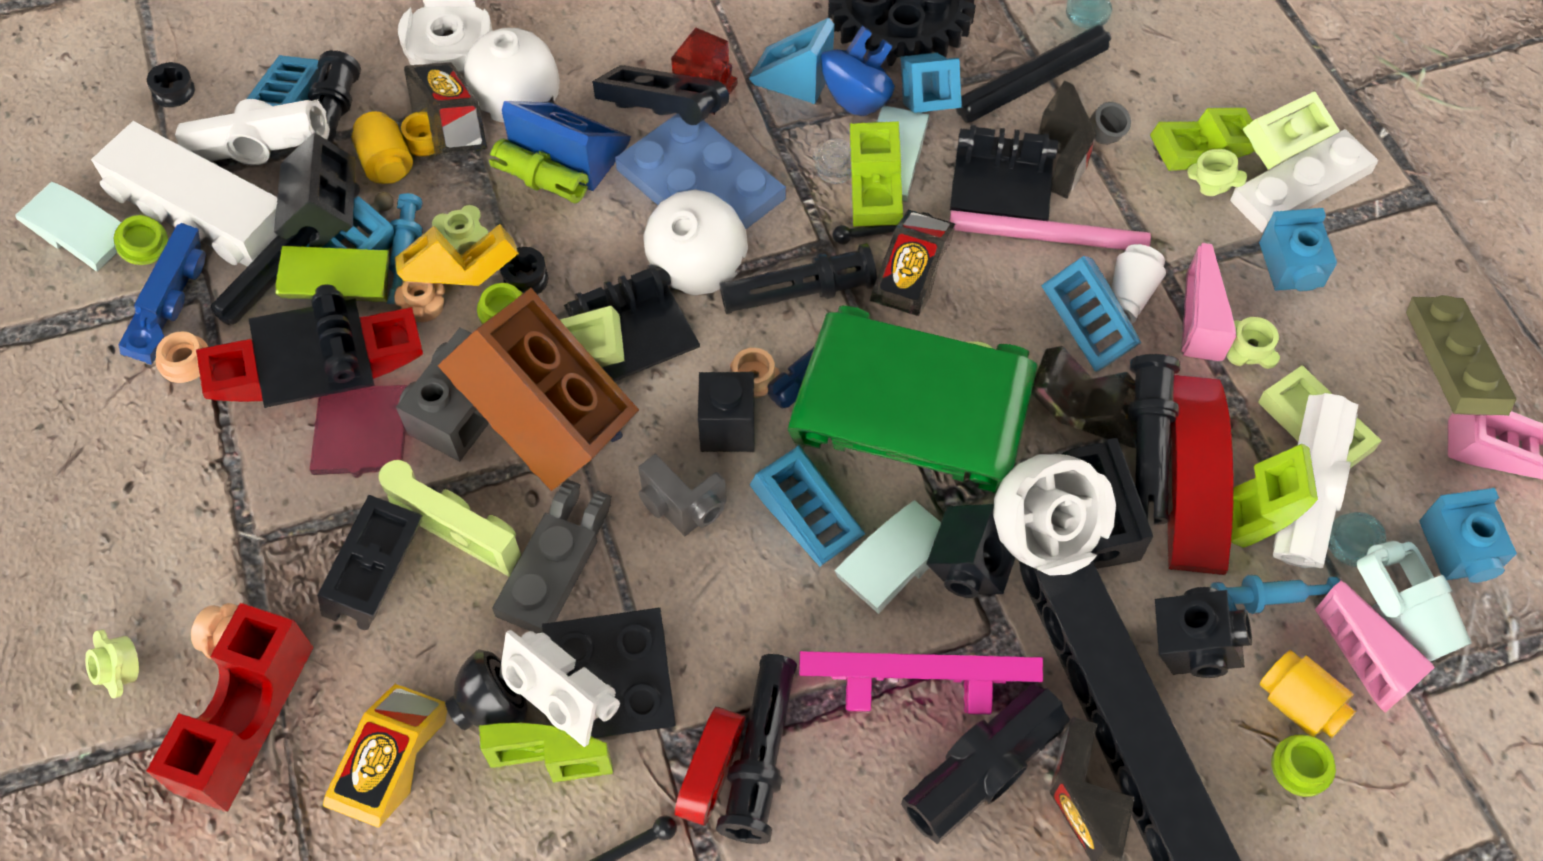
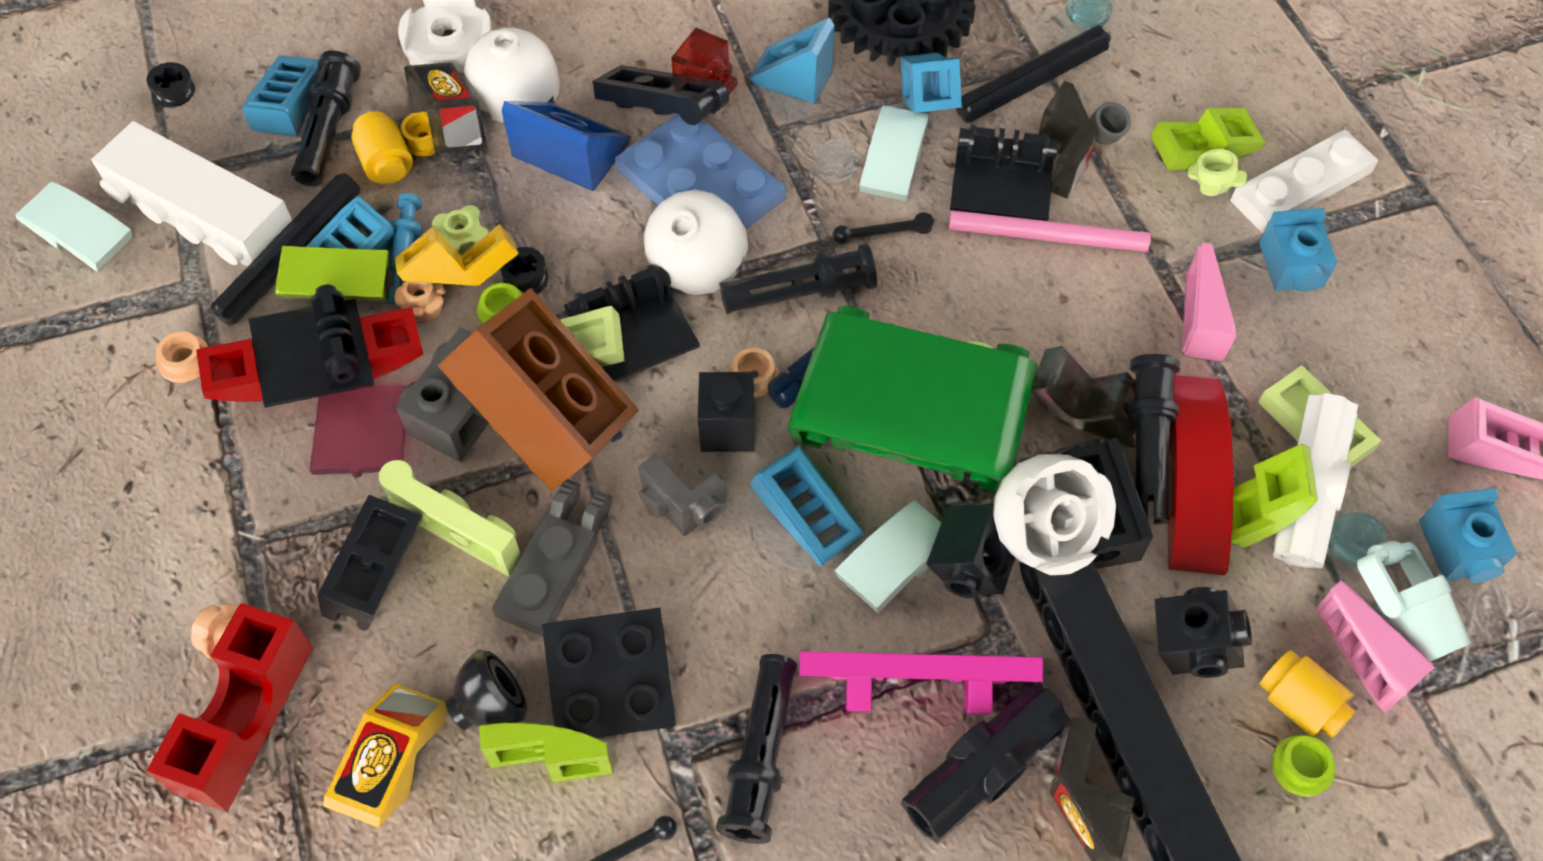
yellowish green plate [85,629,139,698] -> none
lime plate [113,215,168,265] -> none
blue hinge [118,223,206,365] -> none
white piece [175,99,330,165] -> none
black hinge [274,132,356,247] -> none
lime pin [489,138,589,204] -> none
white hinge [499,630,620,747] -> none
red beam [674,706,745,826] -> none
blue piece [821,26,895,116] -> none
lime slope [850,121,903,227] -> none
slope [870,209,956,316] -> none
dark azure slope [1041,256,1142,372] -> none
white cone [1107,244,1166,324] -> none
dark azure piece [1210,575,1340,614] -> none
yellowish green plate [1226,317,1280,369] -> none
yellowish green plate [1243,91,1340,170] -> none
olive plate [1406,295,1517,416] -> none

